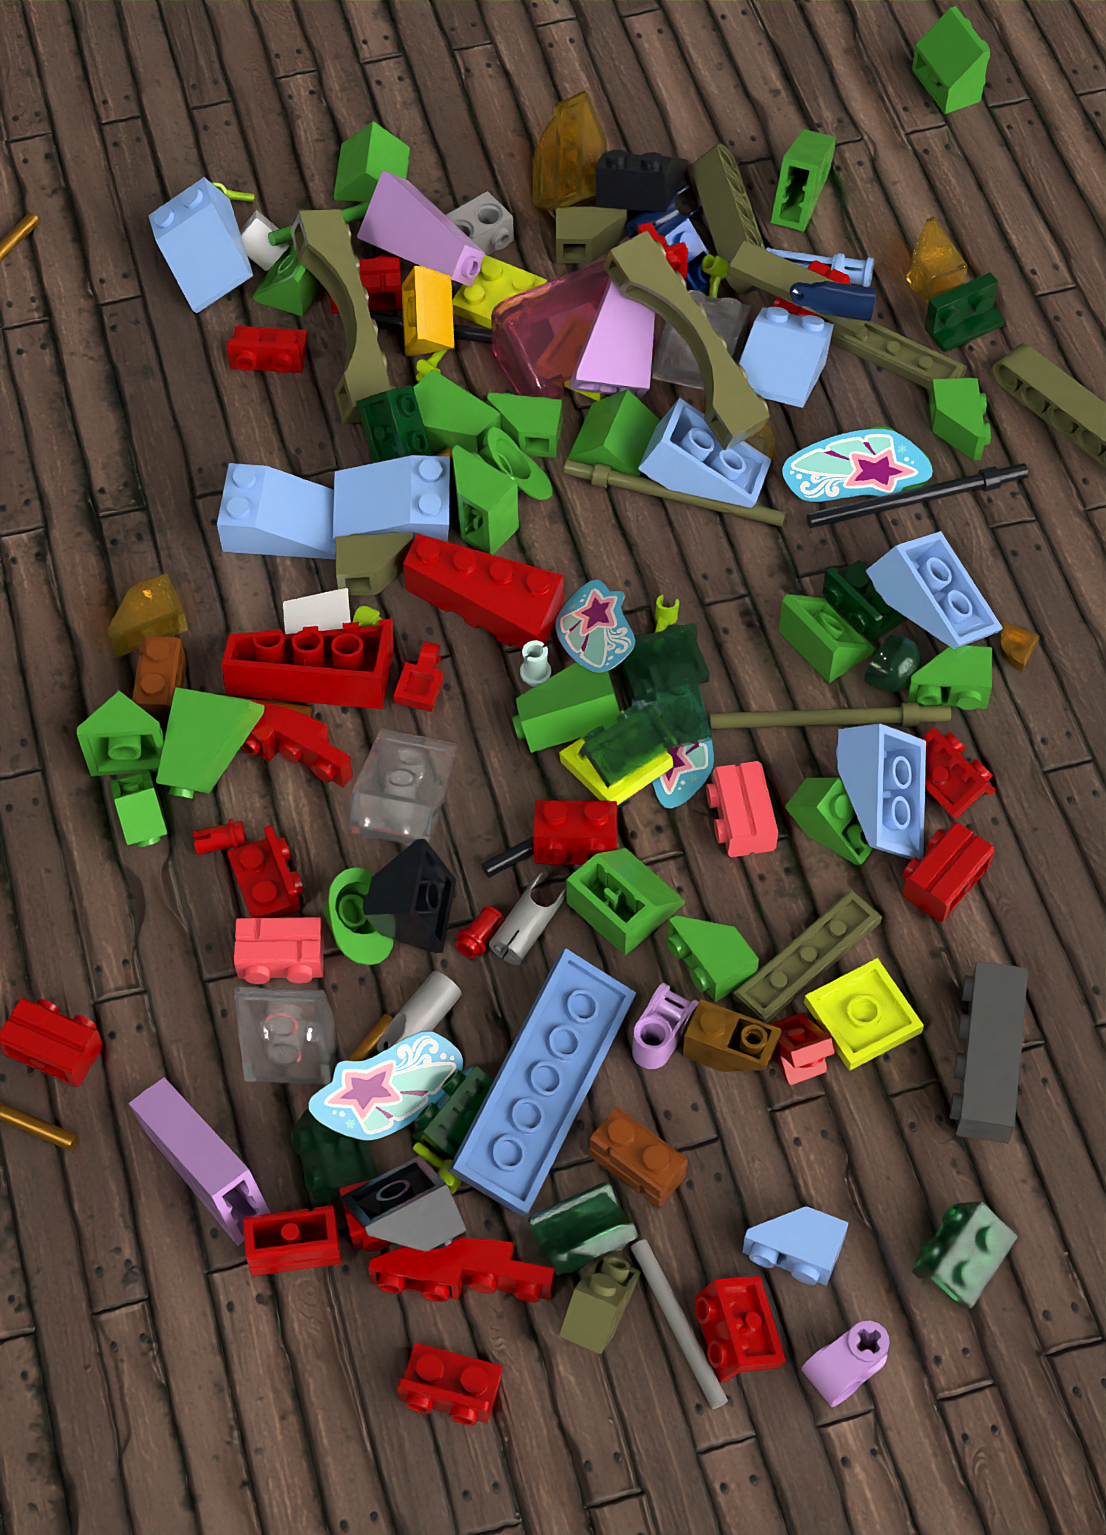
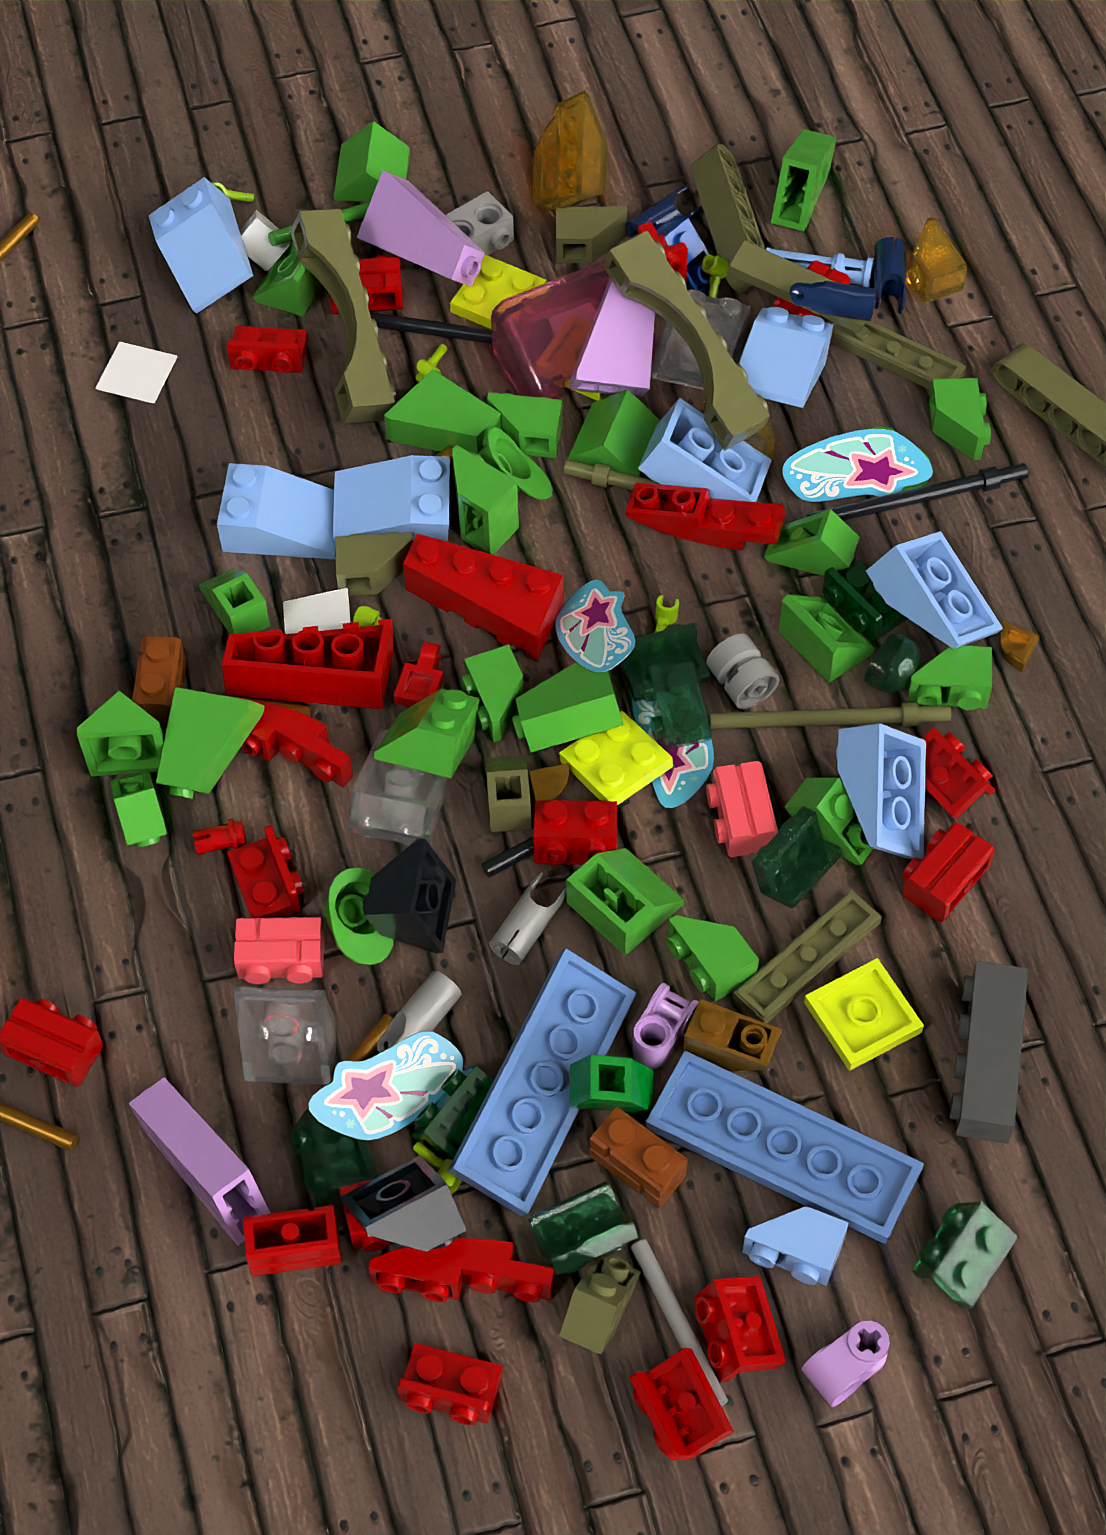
clear yellow slope [107,573,189,657] -> none
dark green bracket [356,386,432,463] -> none
yellow slope [402,266,454,357] -> none
red pin [455,905,505,959] -> none
light aqua pin [520,640,551,687] -> none
clear green bracket [578,703,678,788] -> none
black slope [595,150,688,212] -> none
red slope [769,1013,835,1085] -> none
bright green slope [912,6,990,114] -> none
dark green bracket [924,272,1004,352] -> none
none -> white sticker [96,342,178,403]
none -> bright green slope [199,568,270,634]
none -> bright green slope [374,689,480,778]
none -> bright green slope [460,644,524,743]
none -> olive slope [485,755,532,832]
none -> pearl gold tile [529,763,569,800]
none -> green slope [570,1054,654,1115]
none -> red slope [625,482,786,550]
none -> red bracket [629,1348,734,1460]
none -> medium blue plate [646,1051,924,1245]
none -> light grey wheel [706,633,780,709]
none -> clear green bracket [751,806,842,908]
none -> bright green slope [764,509,860,576]
none -> dark blue piece [874,237,907,314]

